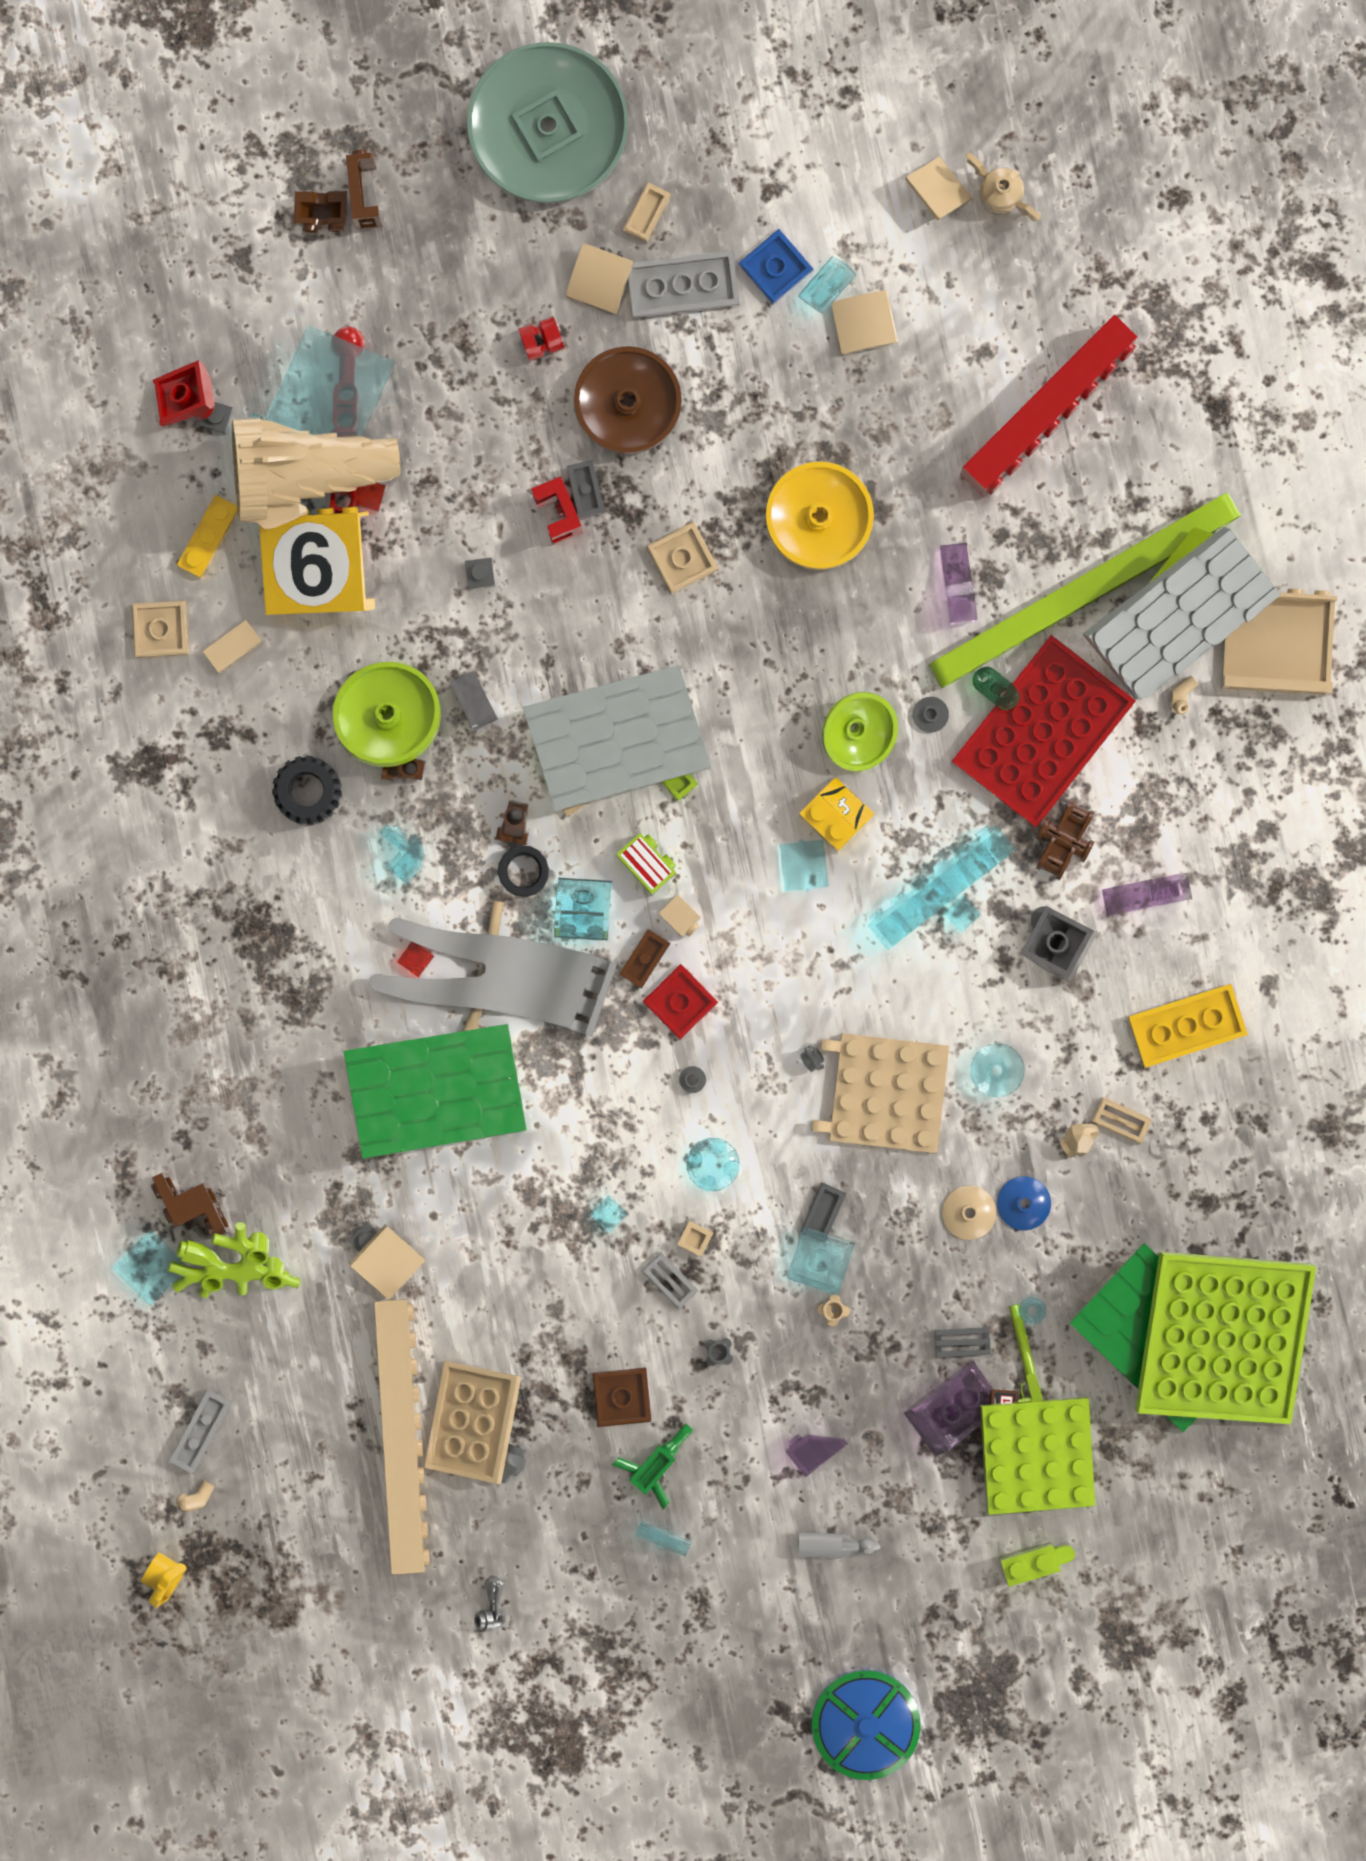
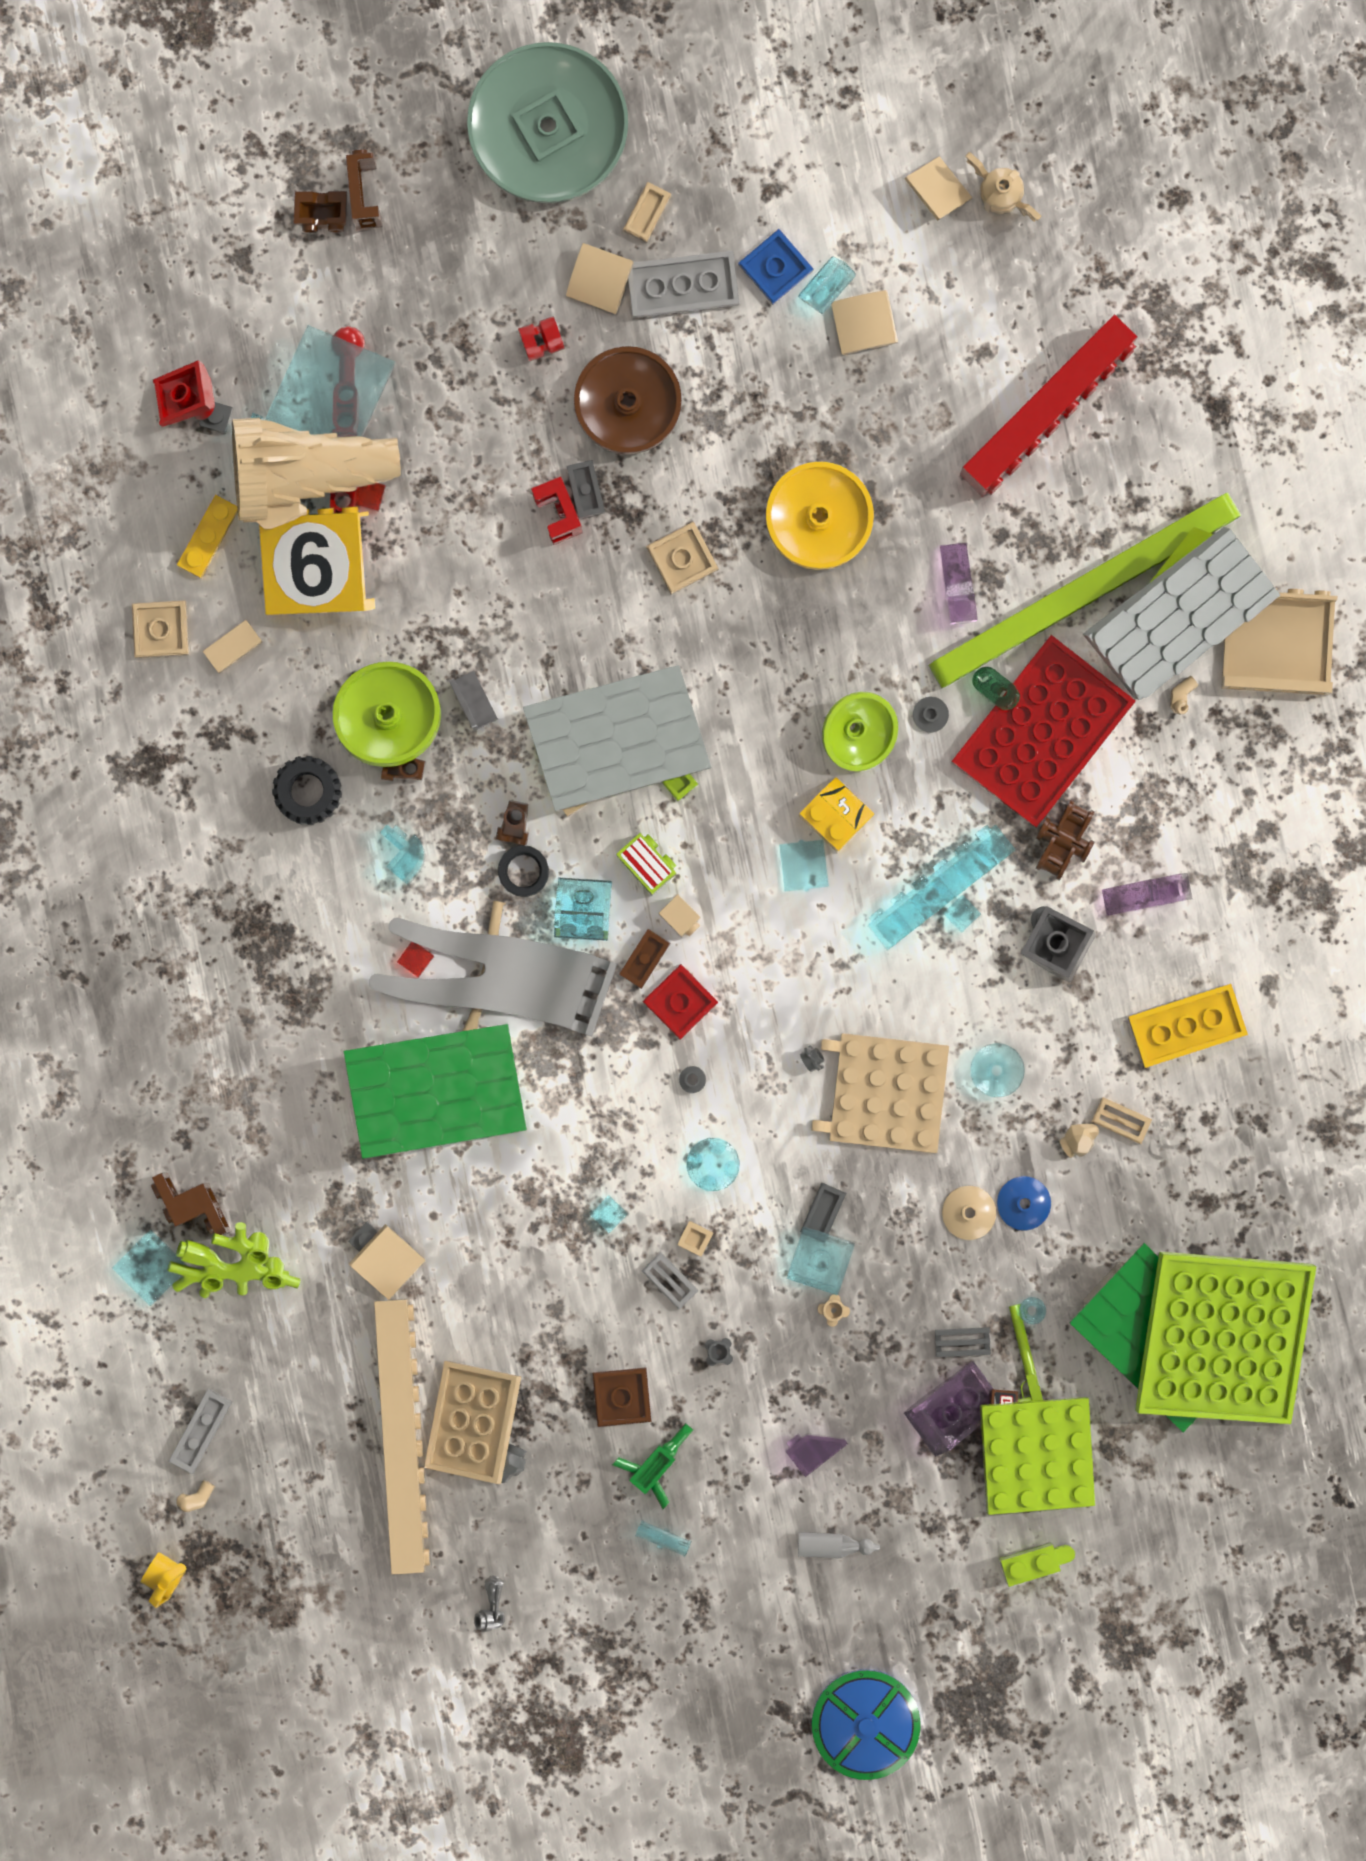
dark grey plate [465,558,495,589] -> none

